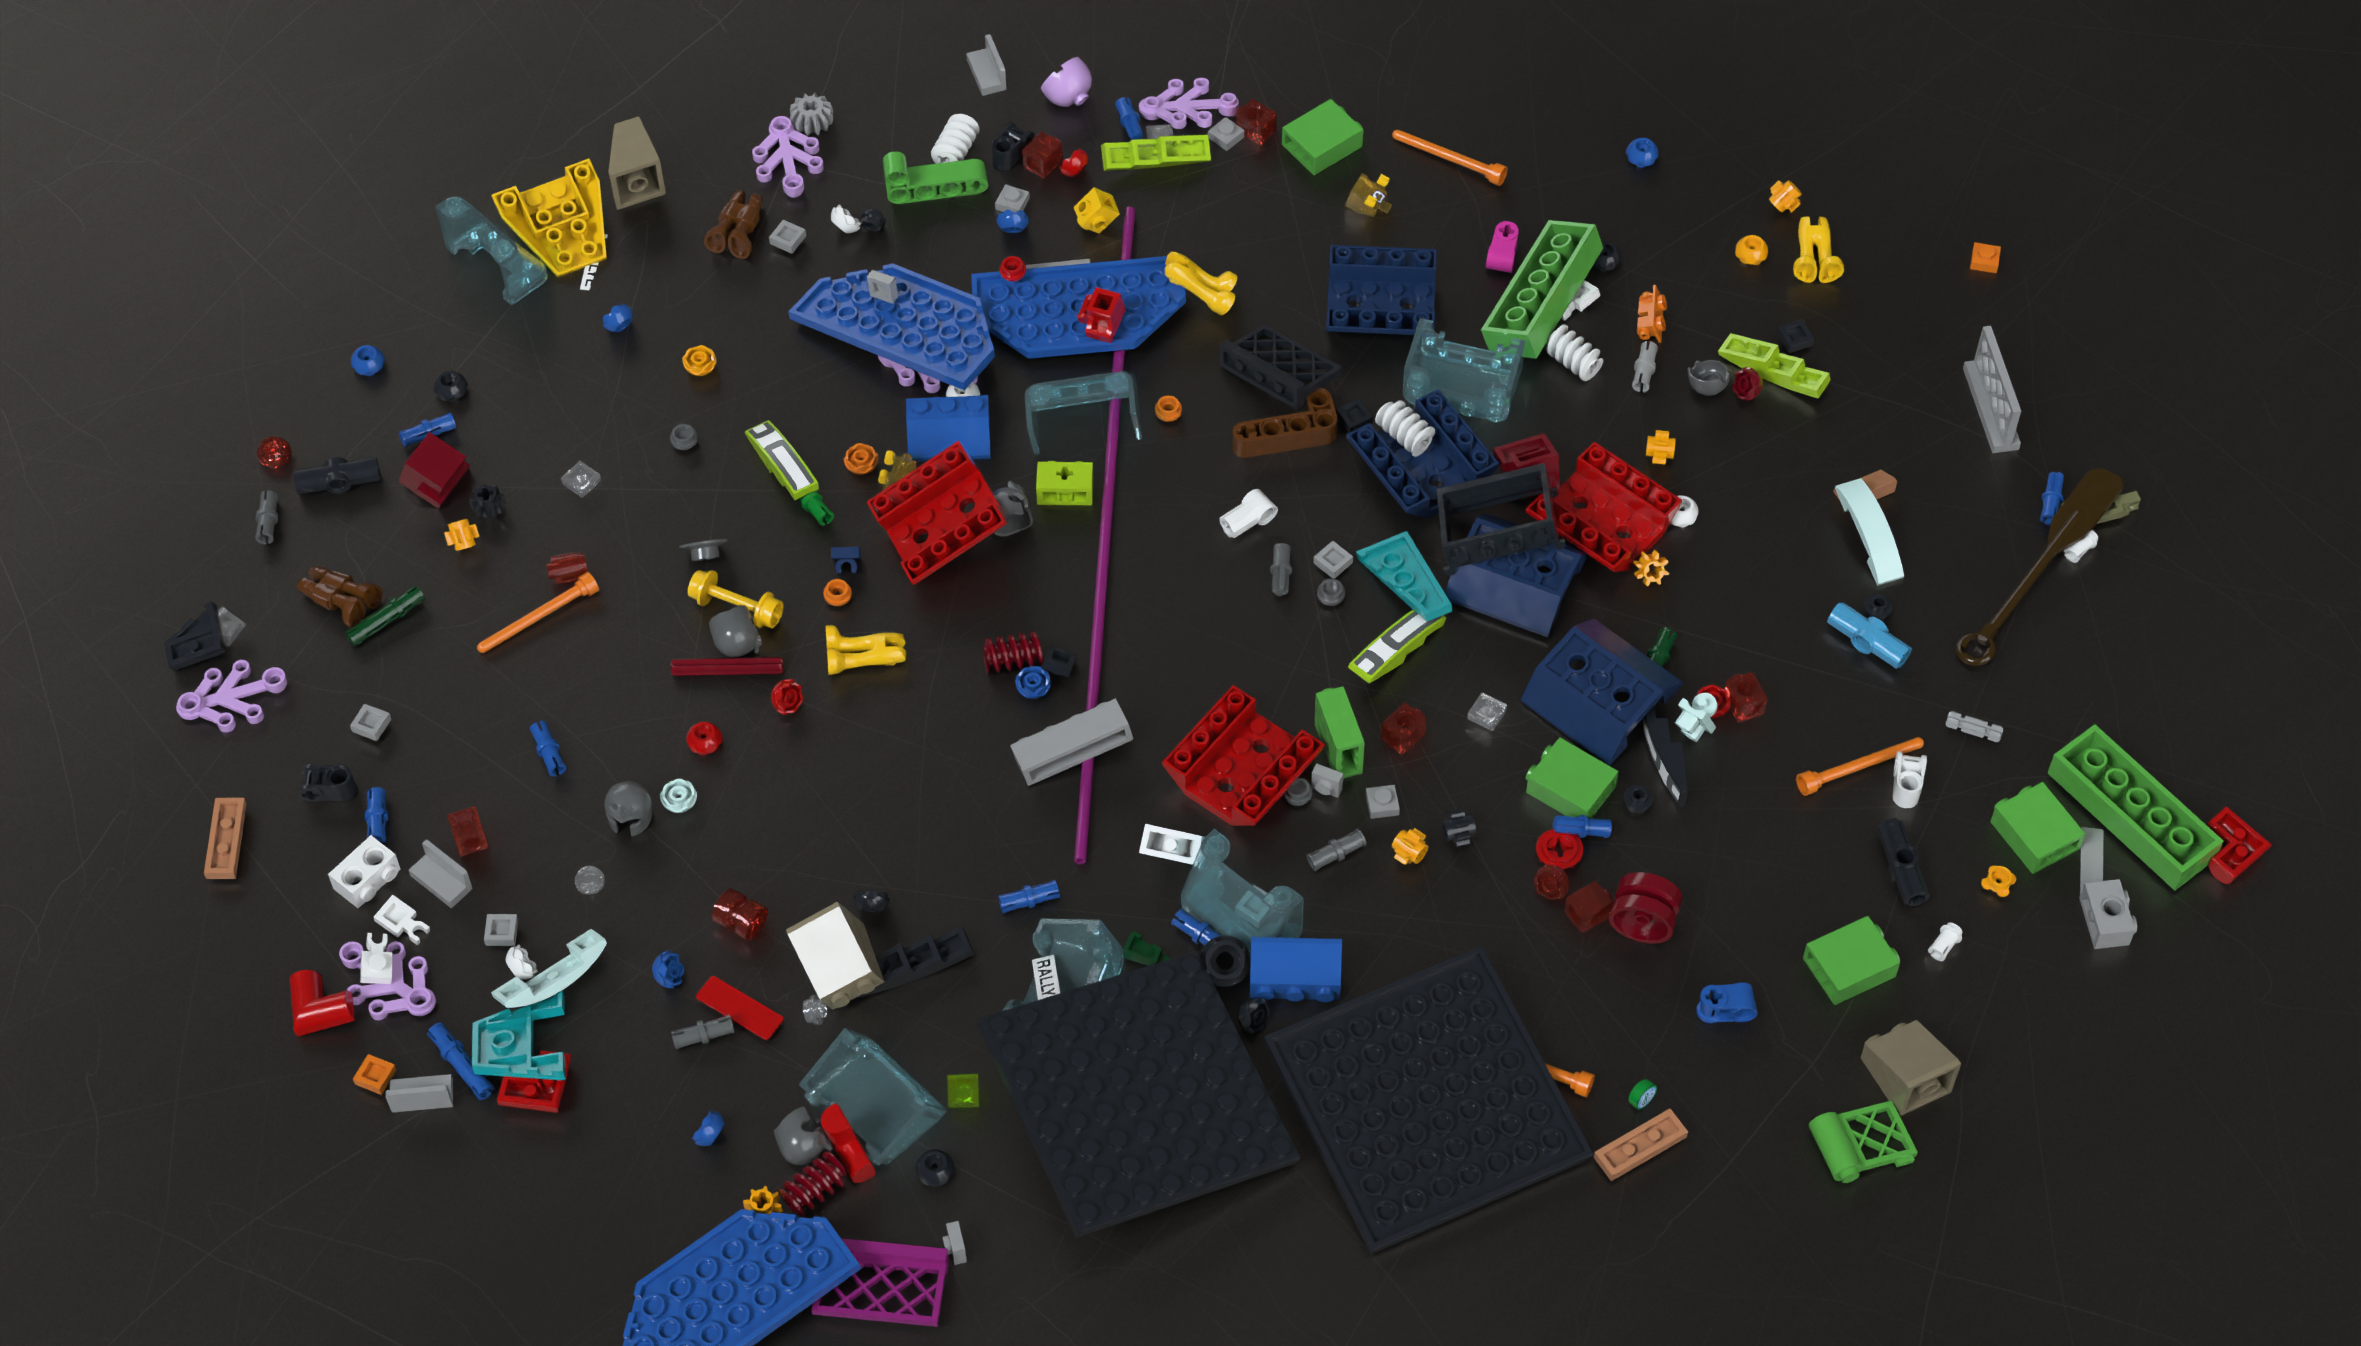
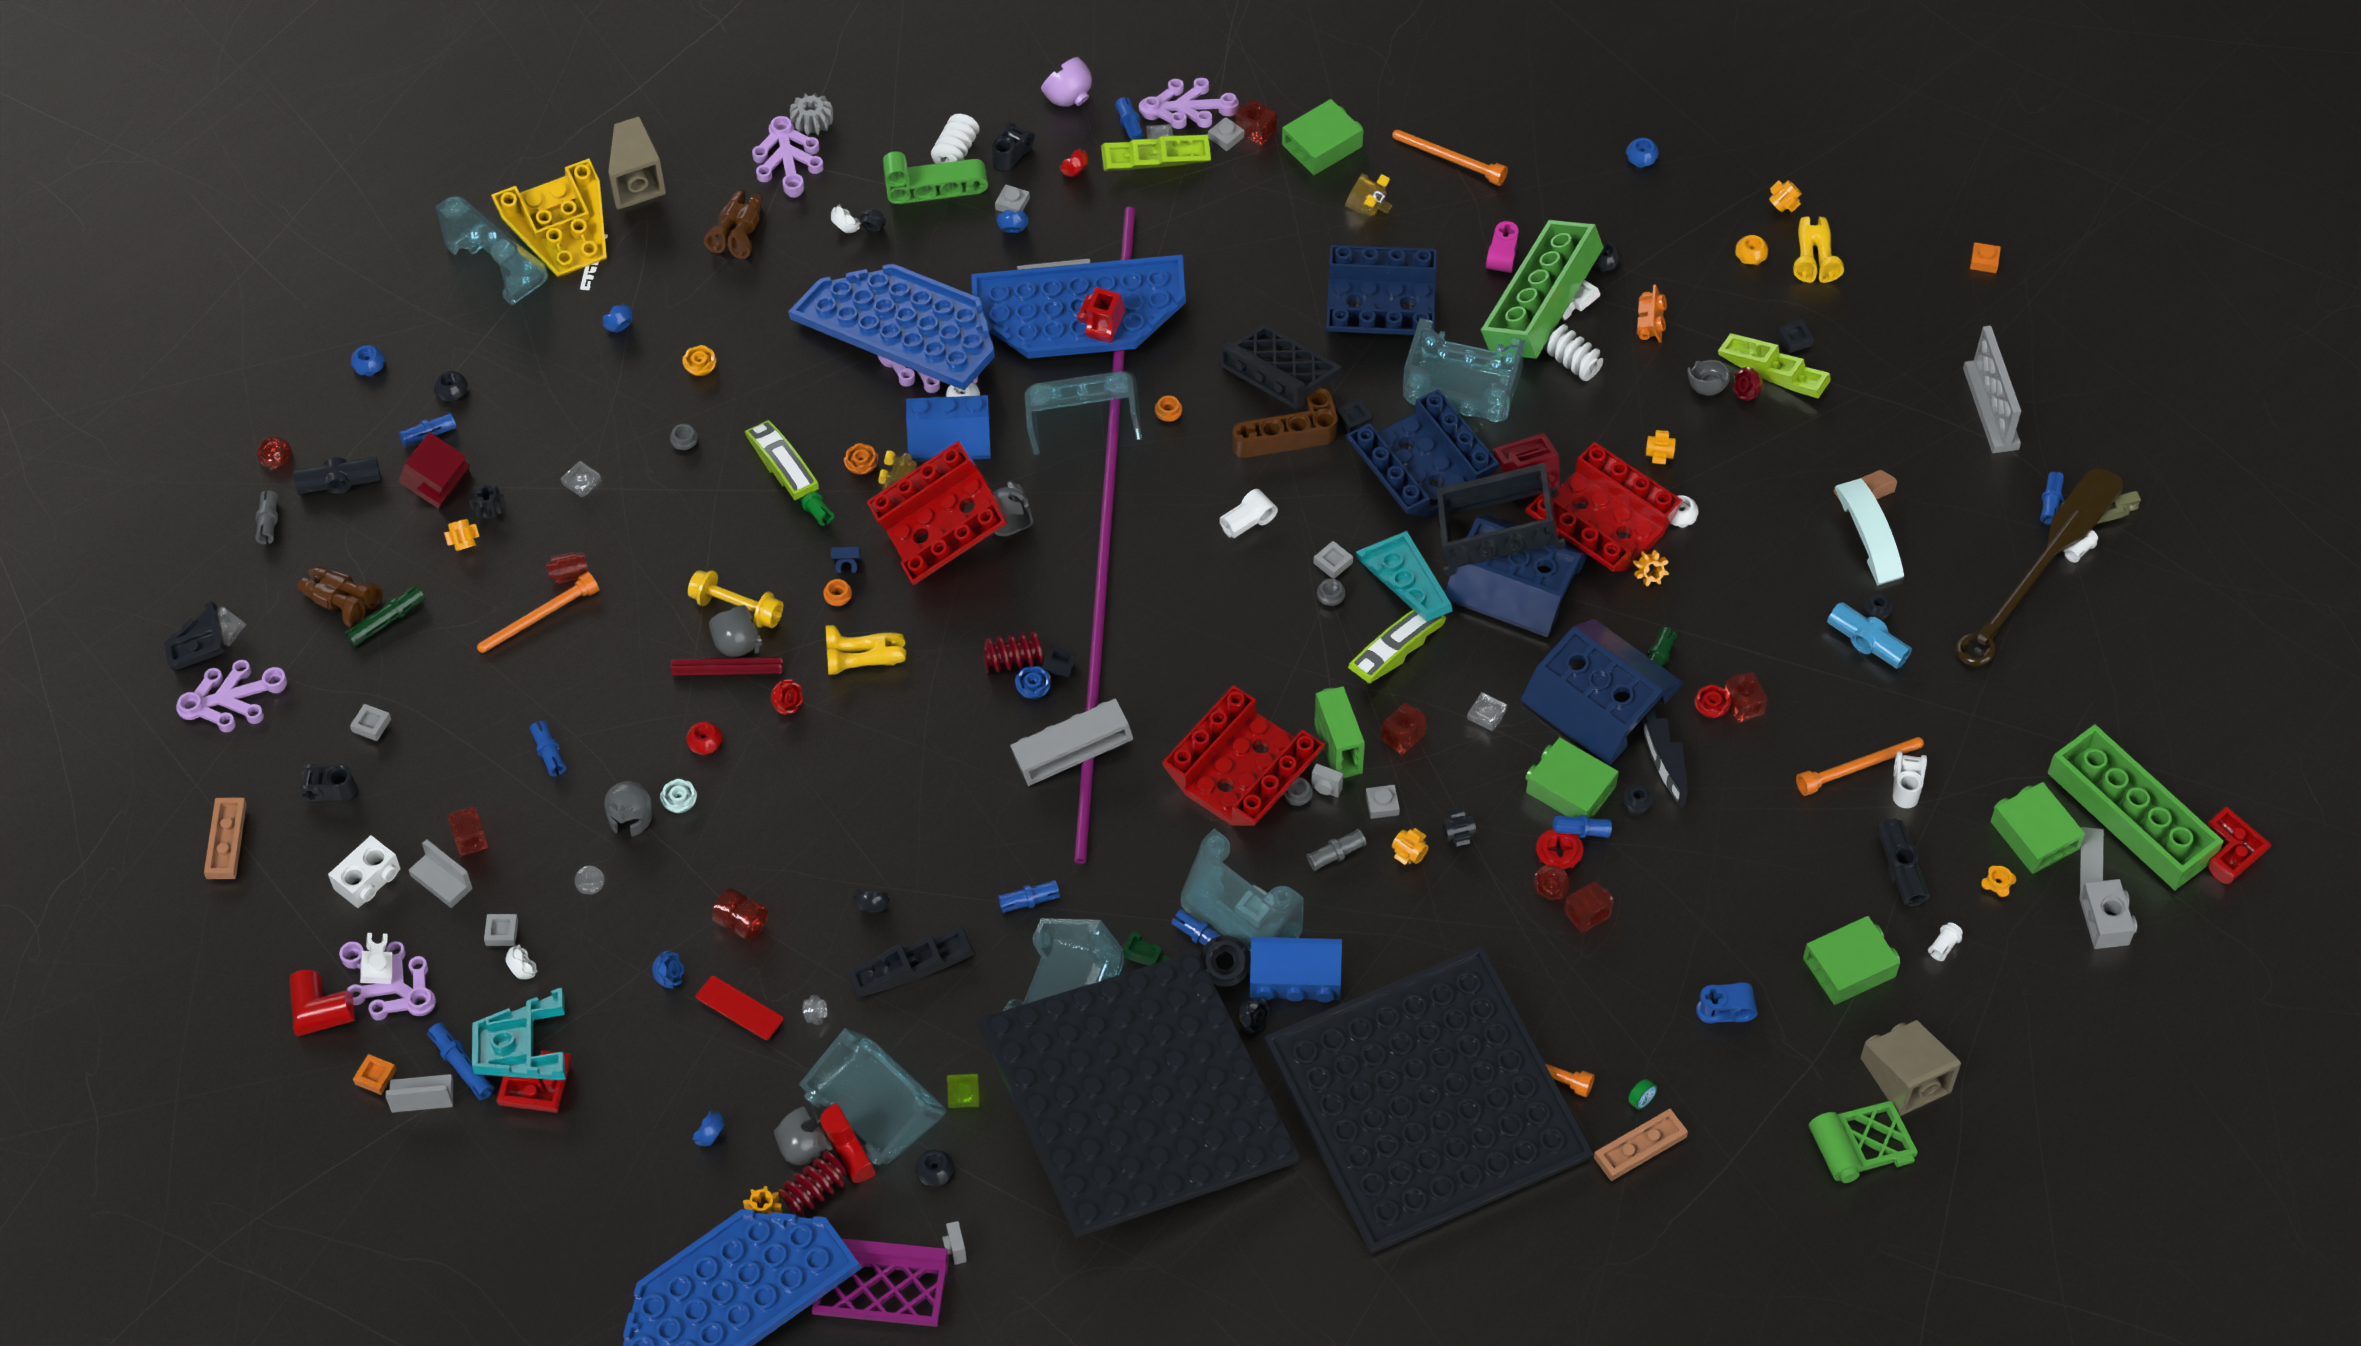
blue pin [364,787,388,843] -> none
white plate [374,895,430,945] -> none
light aqua slope [491,929,607,1008] -> none
dark grey pin [671,1014,735,1050] -> none
dark grey piece [678,539,728,561] -> none
light grey plate [769,220,806,254] -> none
slope [786,902,884,1010] -> none
light grey plate [867,270,898,304] -> none
light grey panel [966,34,1007,96] -> none
red plate [1000,256,1026,281] -> none
clear red brick [1023,131,1063,179] -> none
white sticker [1032,955,1060,1000] -> none
lime brick [1036,461,1093,505] -> none
yellow brick [1074,187,1120,234] -> none
white brick [1139,824,1208,866] -> none
yellow piece [1164,252,1237,315] -> none
dark grey axle [1270,543,1292,597] -> none
white piece [1375,400,1435,457] -> none
dark red wheel [1609,872,1683,944] -> none
light grey pin [1632,341,1658,392] -> none
light aqua hips [1675,693,1718,742] -> none
light grey axle [1946,711,2003,742] -> none

